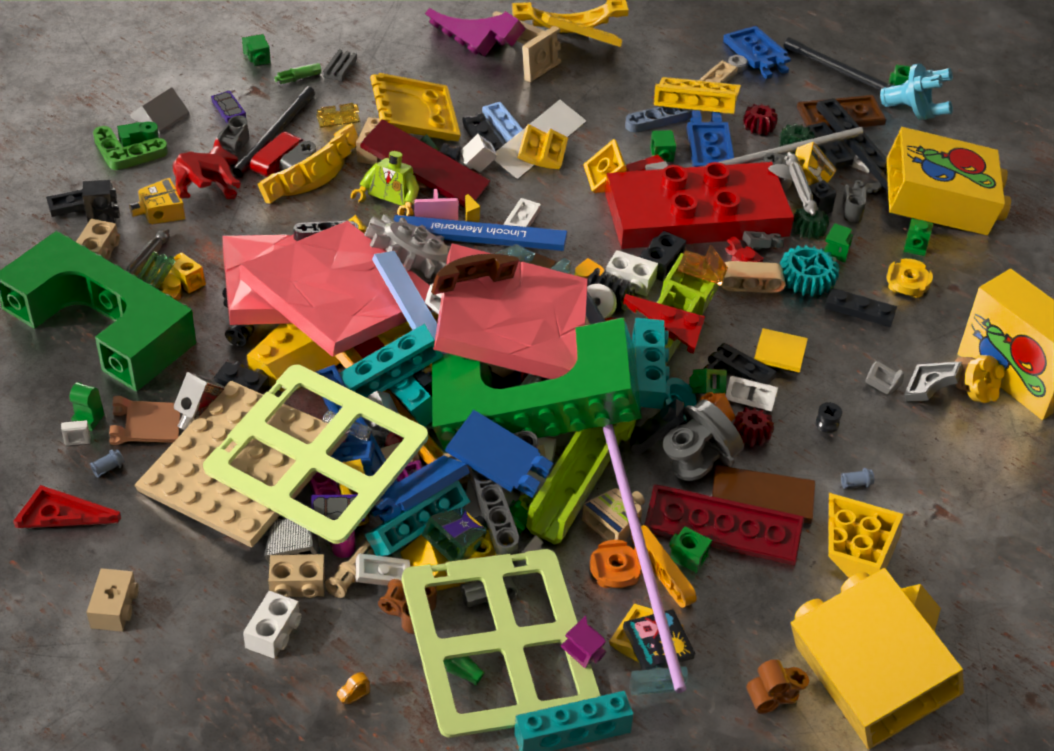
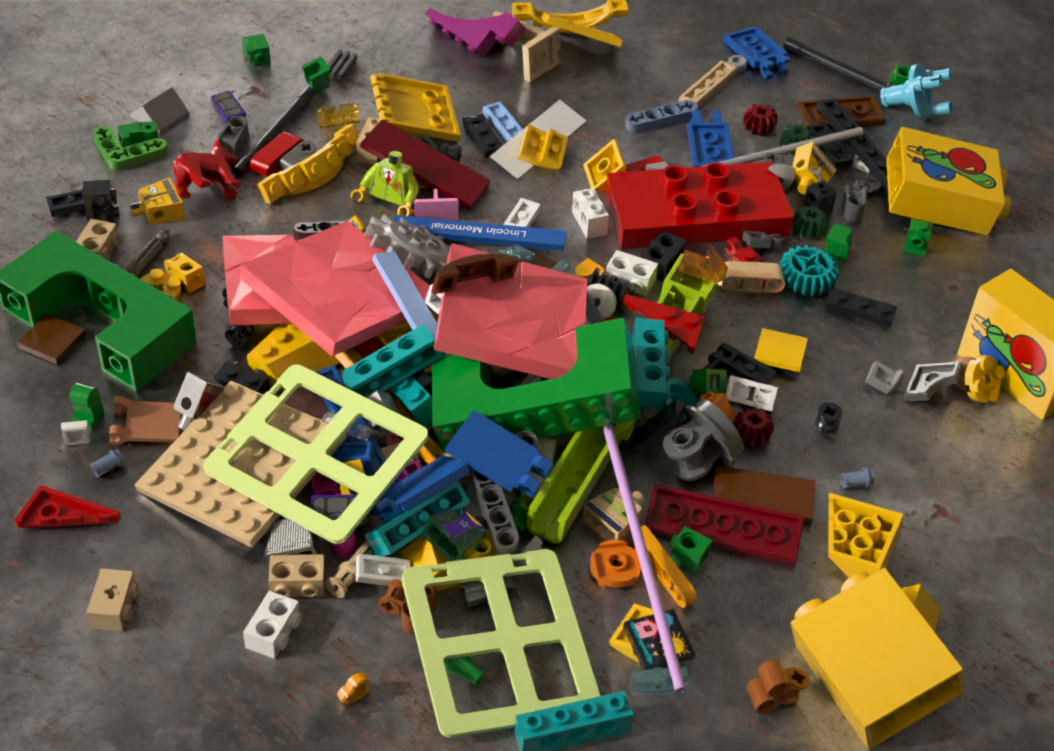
clear green tile [137,251,175,289] -> none
bright green piece [274,63,322,84] -> none
white brick [460,134,498,172] -> none
yellow slope [465,195,480,223] -> none
magenta window [561,615,607,668] -> none
green brick [650,130,676,162] -> none
yellow fence [654,77,741,114] -> none
light grey wheel [784,152,818,216] -> none
yellow plate [887,259,933,298] -> none
none -> reddish brown tile [17,313,86,364]
none -> green window [302,56,331,94]
none -> white brick [572,188,609,239]

